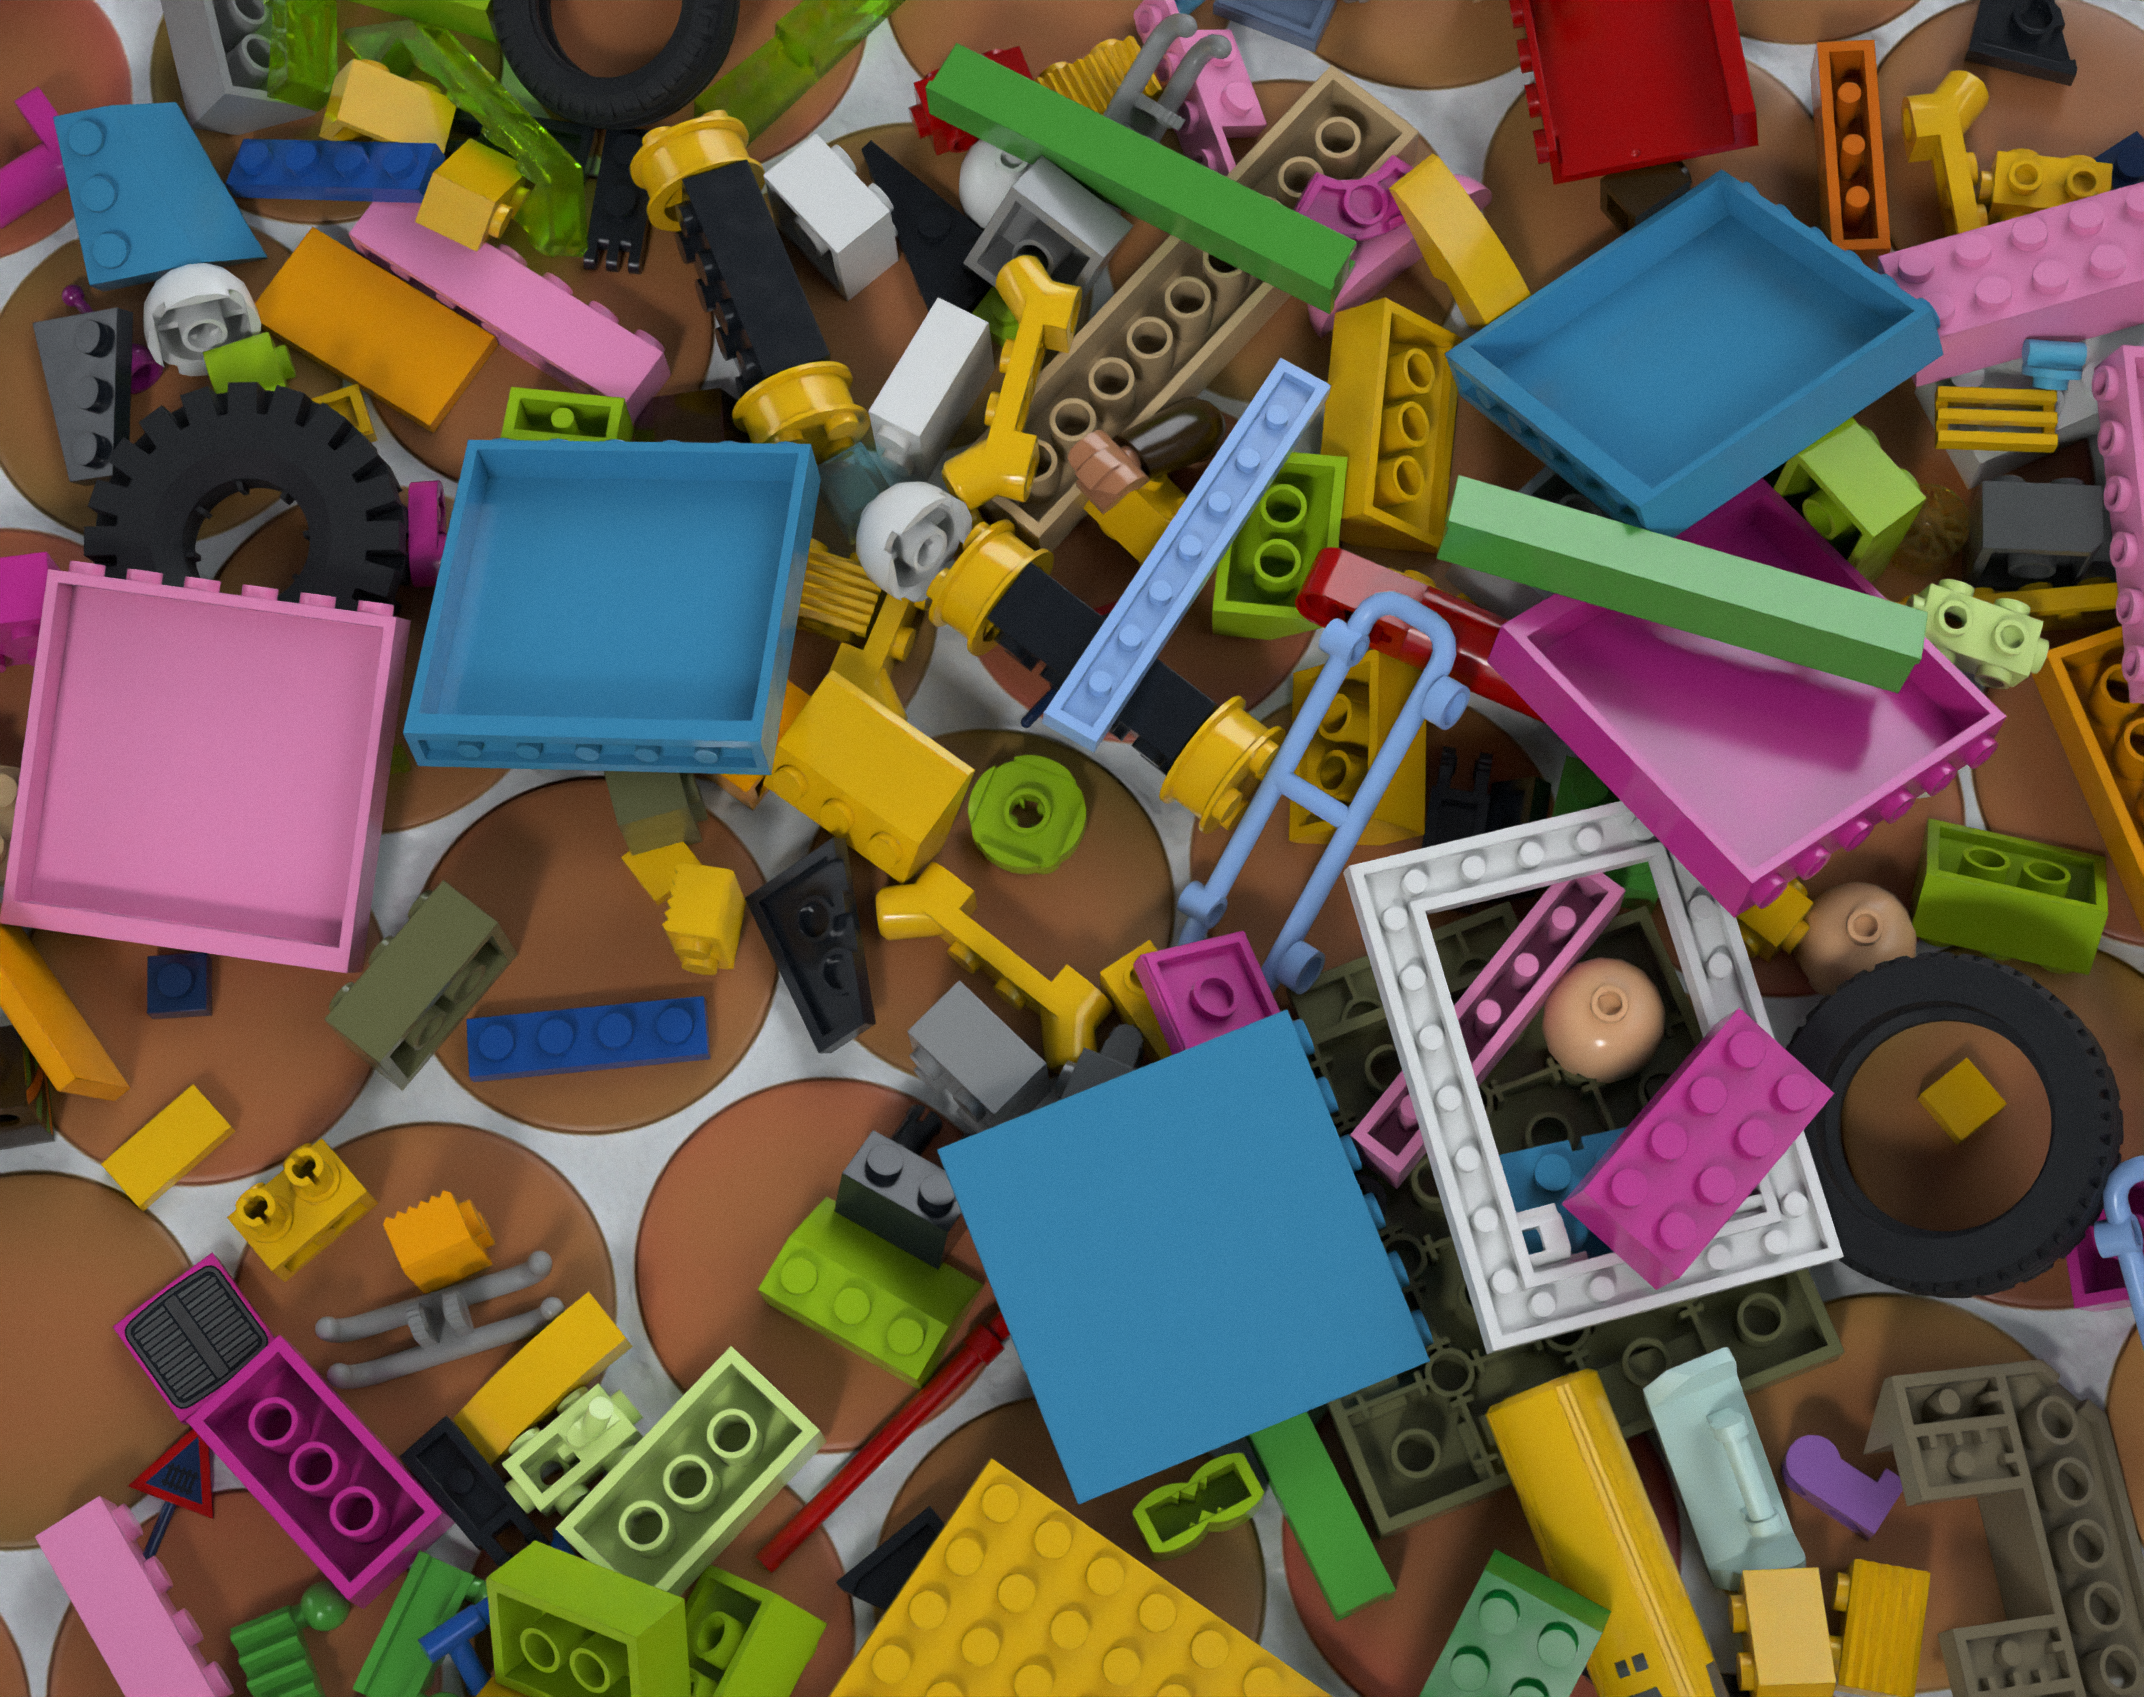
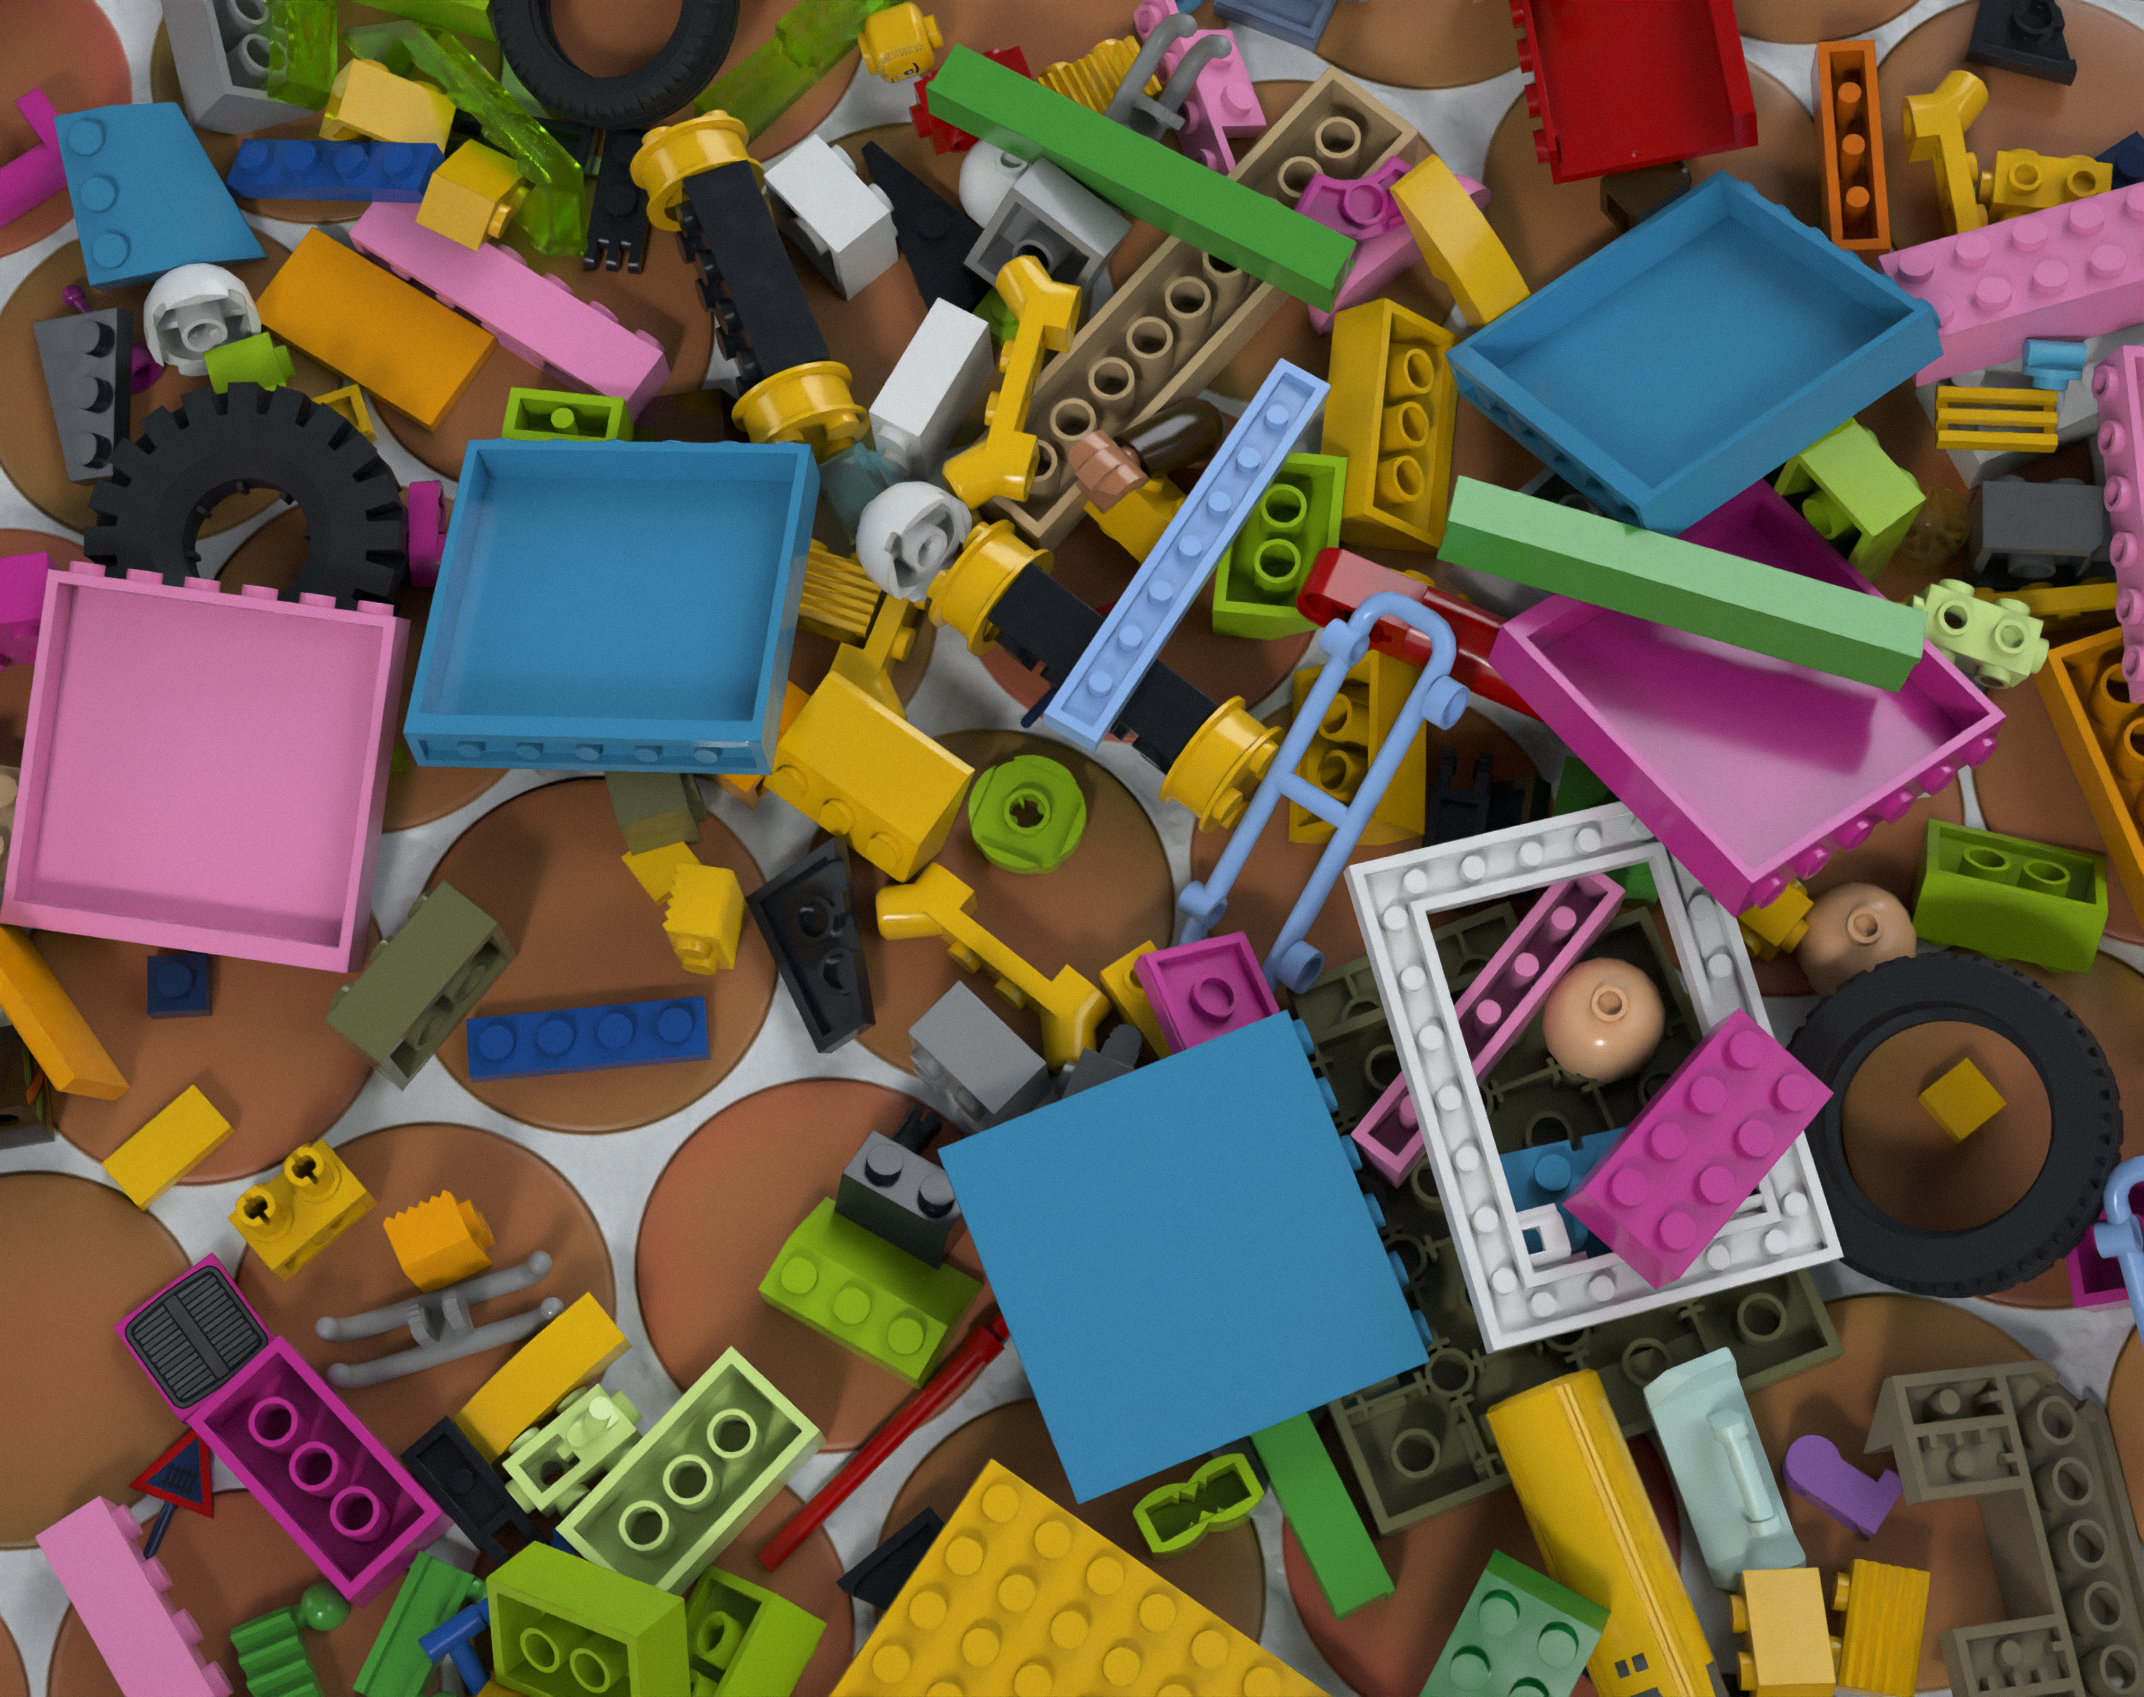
none -> yellow head [857,2,944,84]

